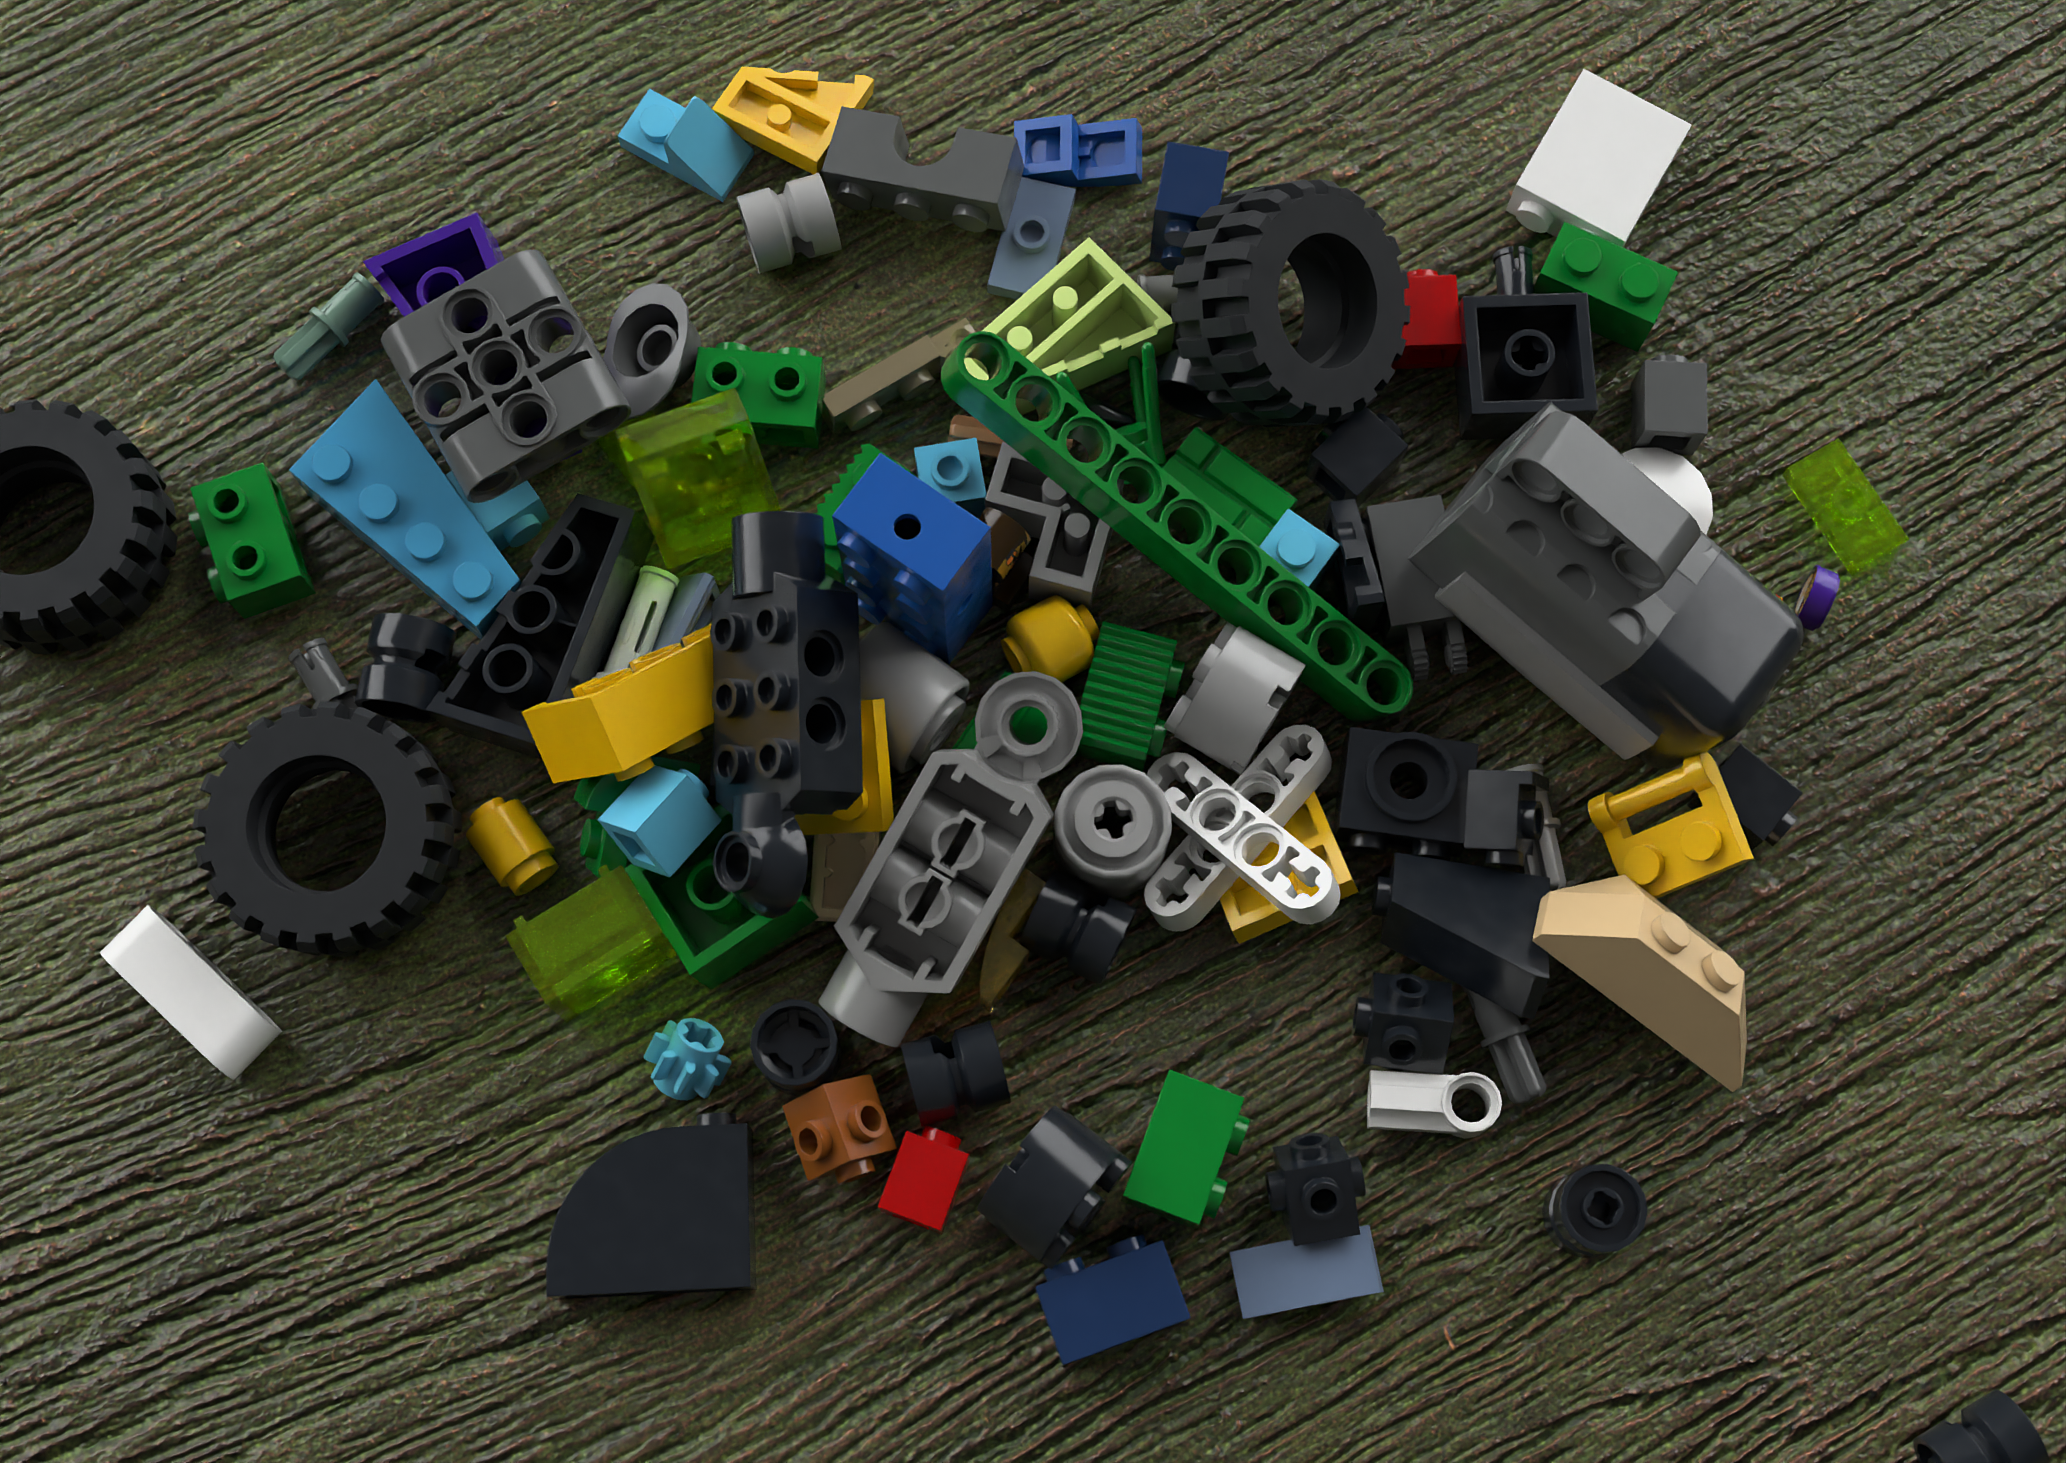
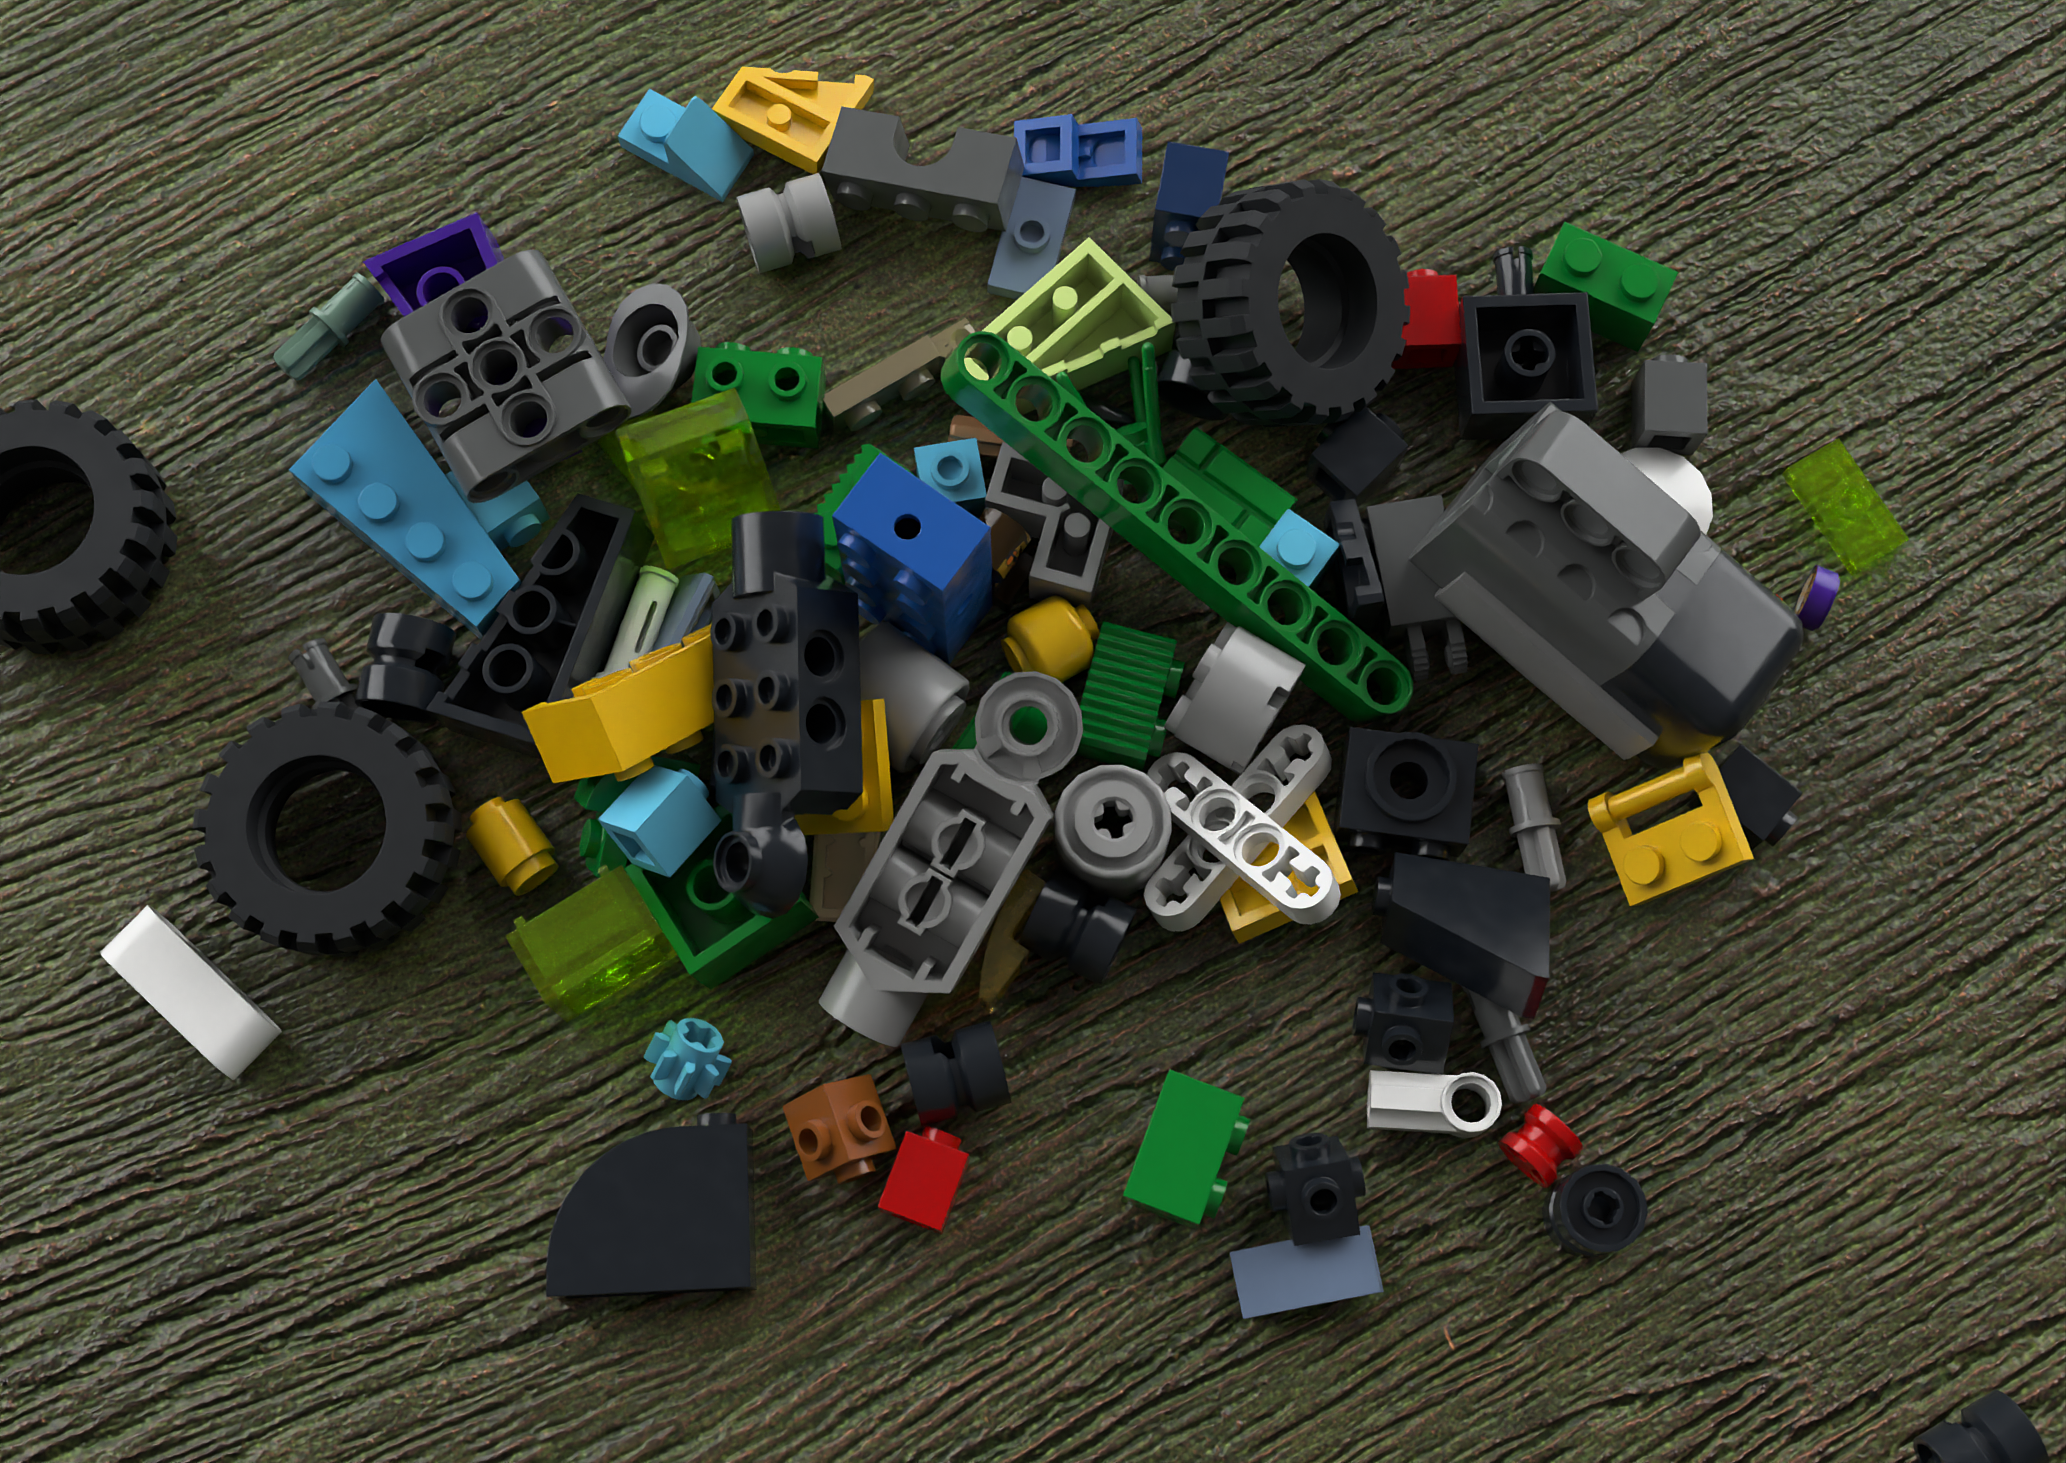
green brick [188,462,316,619] -> none
black wheel [750,999,843,1096] -> none
black brick [977,1105,1132,1270] -> none
dark blue brick [1035,1234,1191,1366] -> none
black brick [1464,770,1549,867] -> none
white brick [1506,69,1691,247] -> none
tan wedge [1532,874,1747,1092] -> none
none -> red wheel [1498,1104,1584,1188]

